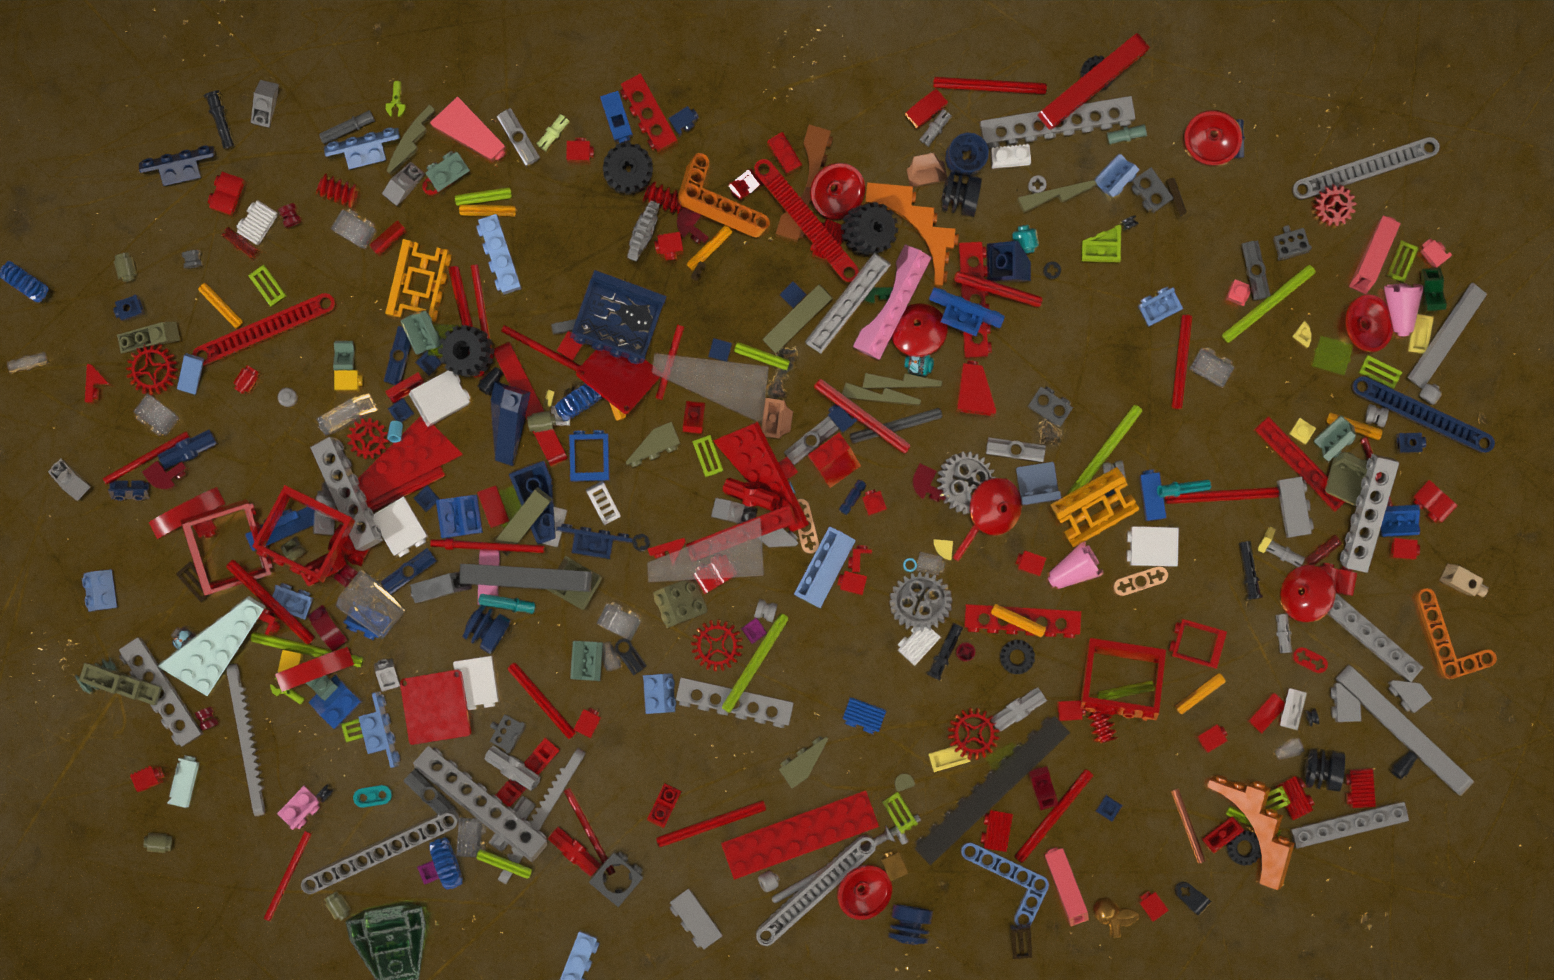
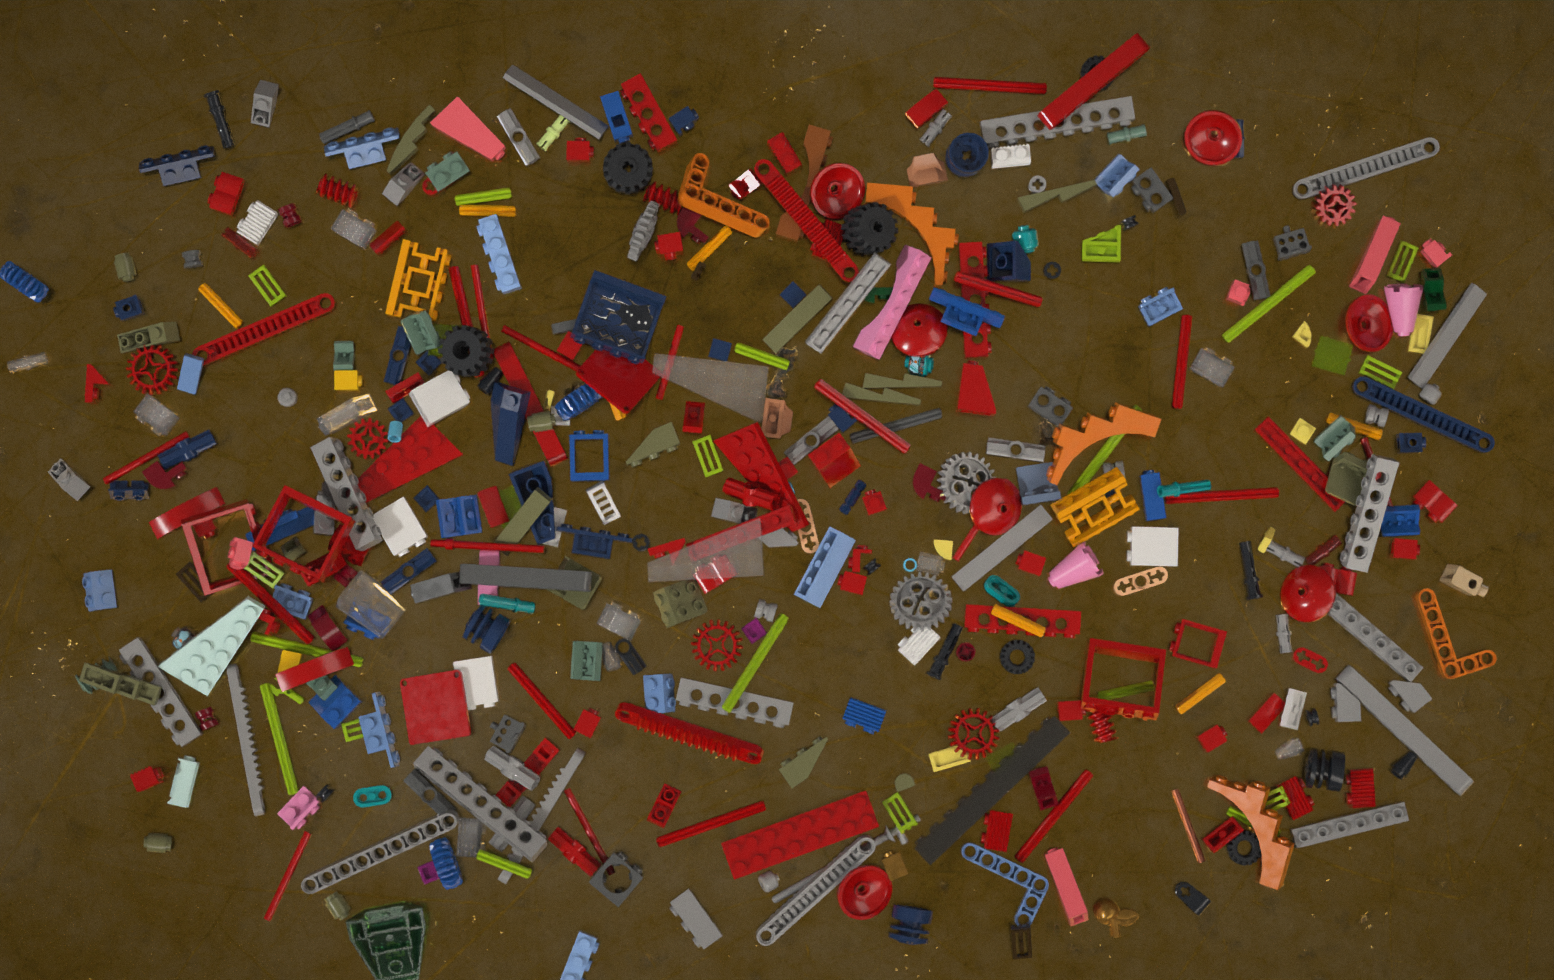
red brick [233,365,260,395] -> none
red axle [357,467,445,512] -> none
light grey bracket [374,659,400,692] -> none
lime bar [386,81,406,118] -> none
black wheel [941,172,982,217] -> none
dark blue tile [1096,795,1122,822] -> none
red brick [1138,890,1169,922] -> none
light grey brick [1277,477,1314,538] -> none
none -> coral brick [228,537,253,569]
none -> lime tile [244,551,284,588]
none -> lime axle [260,683,299,795]
none -> light grey tile [503,65,609,139]
none -> red gear [615,702,764,764]
none -> black bush [863,558,881,576]
none -> light grey tile [952,505,1053,592]
none -> teal plate [984,575,1020,607]
none -> orange arch [1046,402,1162,485]

